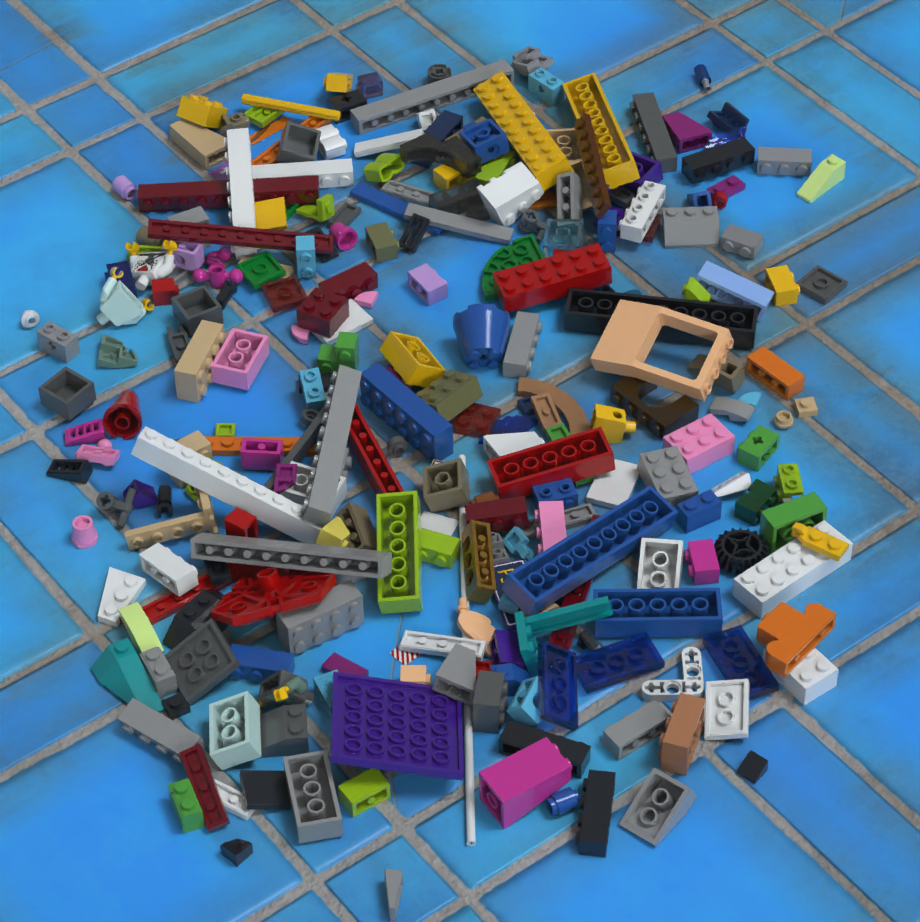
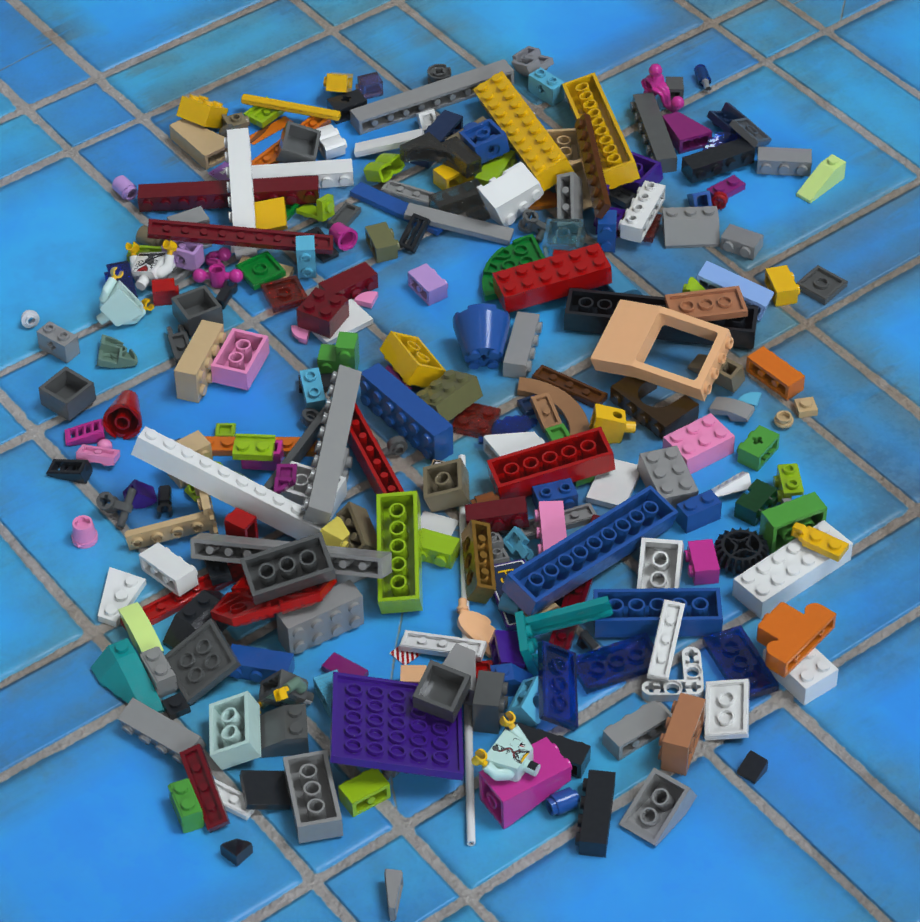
none -> lime plate [232,433,276,461]
none -> dark grey brick [240,532,336,605]
none -> dark grey piece [412,660,471,723]
none -> light aqua torso [471,711,541,782]
none -> reddish brown tile [532,365,608,408]
none -> dark pink piece [641,64,685,112]
none -> white tile [647,599,685,683]
none -> nougat plate [664,286,748,322]
none -> dark grey brick [665,77,684,100]
none -> dark grey tile [729,117,771,147]

